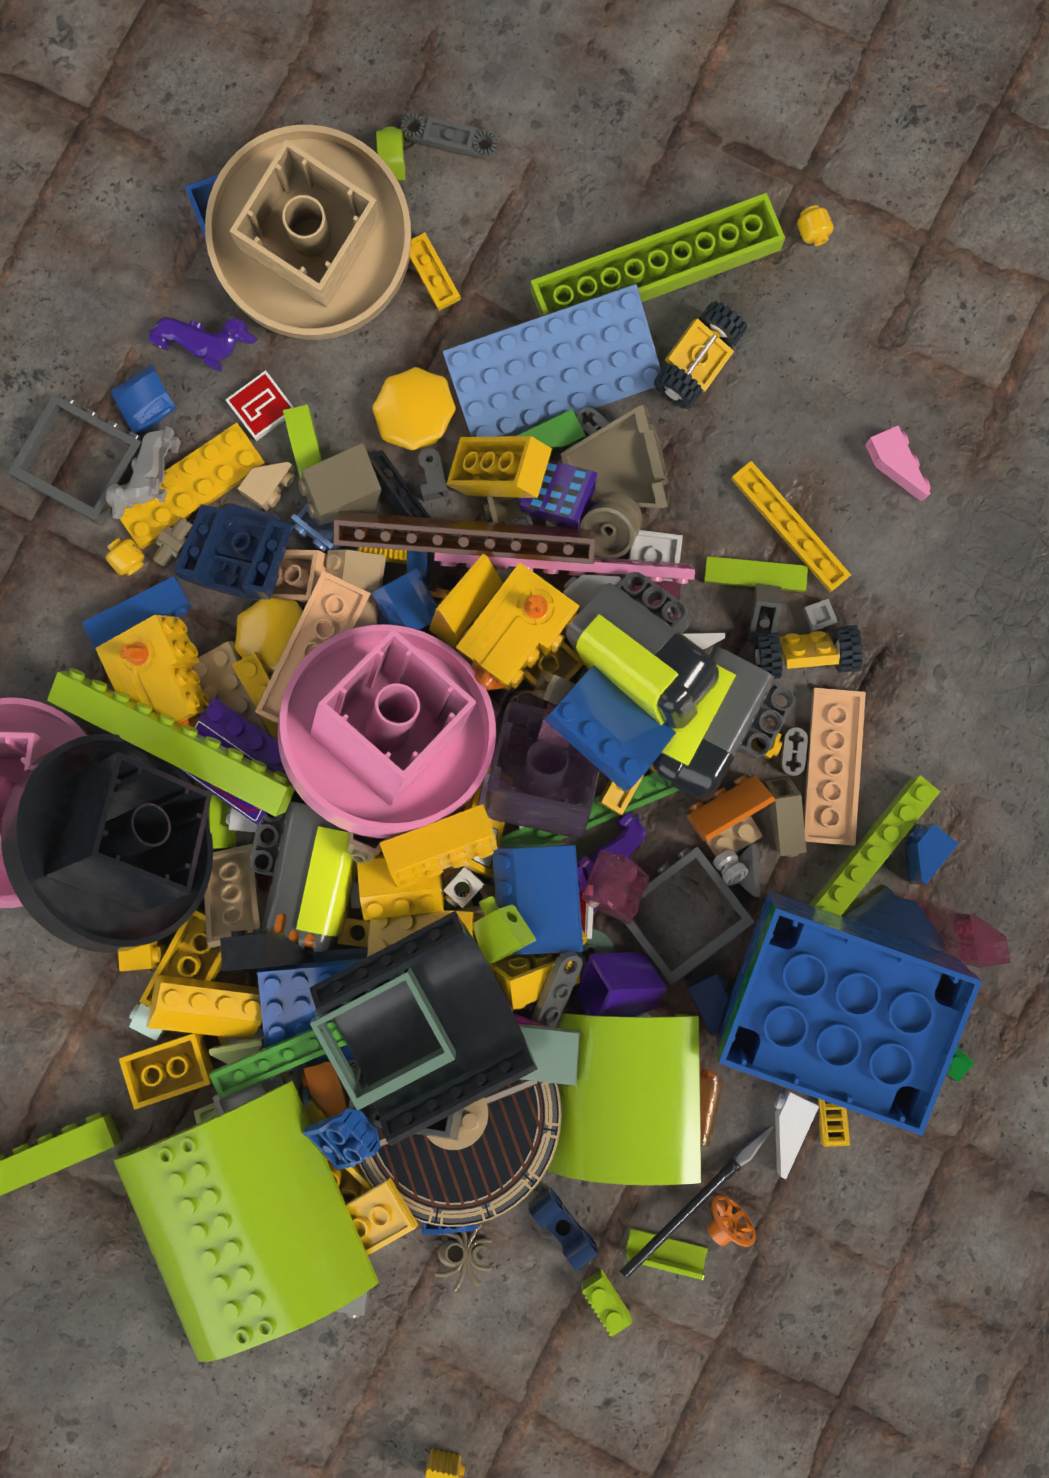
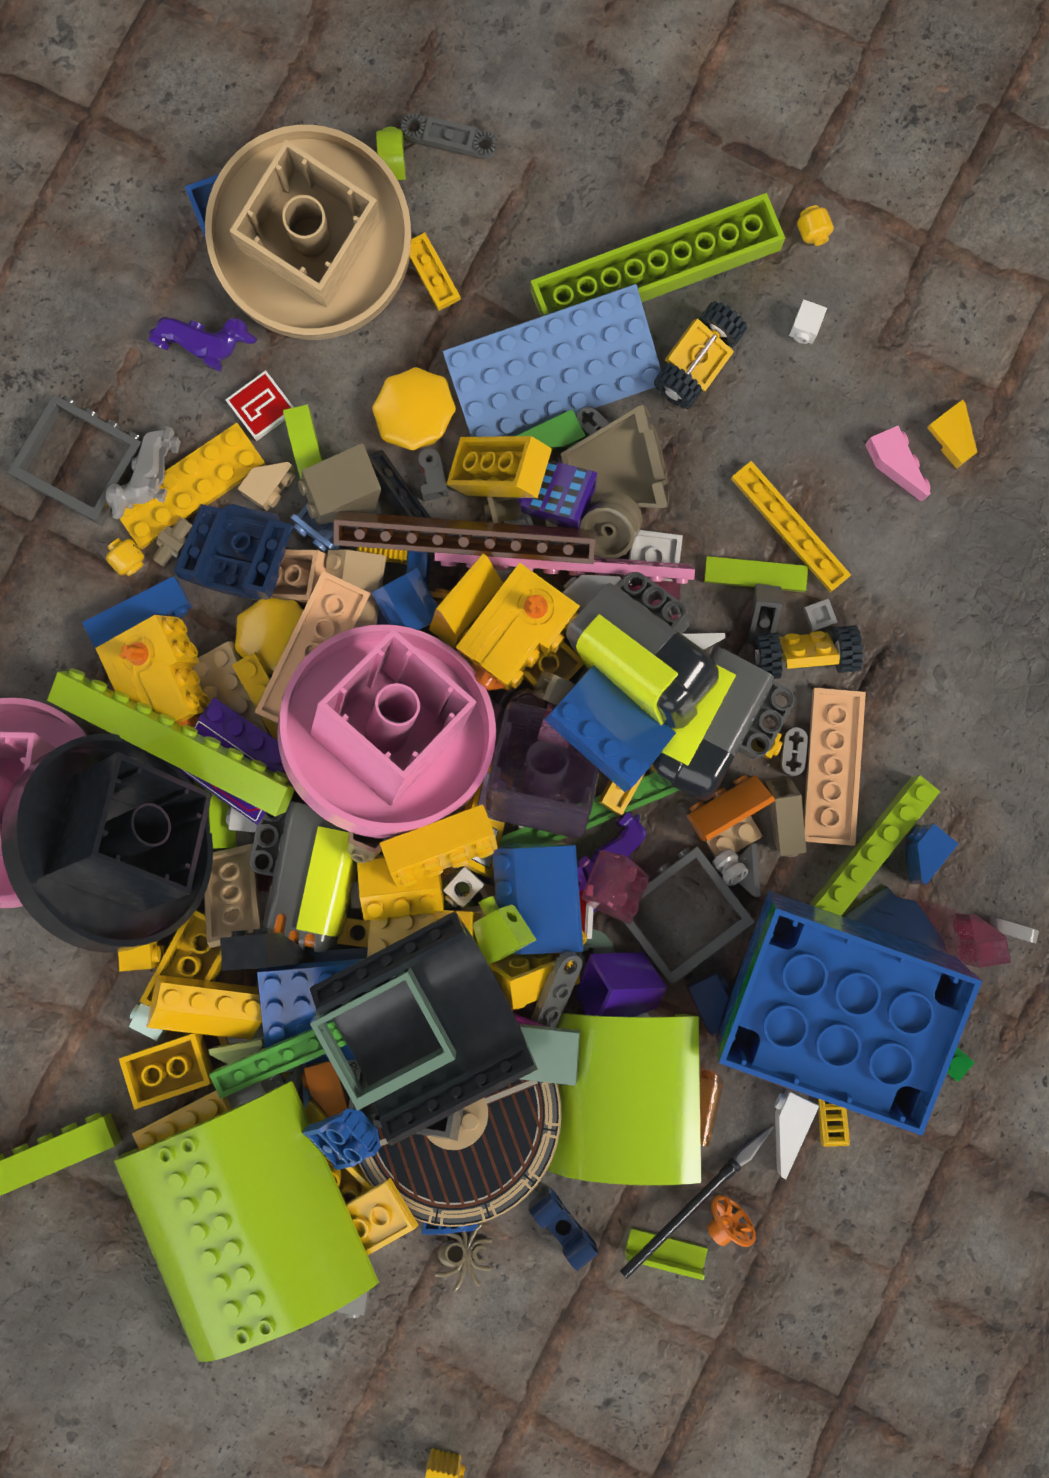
blue slope [111,363,177,435] -> none
lime brick [581,1269,632,1337] -> none
none -> yellow plate [132,1091,232,1149]
none -> white brick [789,299,827,344]
none -> yellow slope [927,400,977,469]
none -> light grey beam [988,917,1039,944]

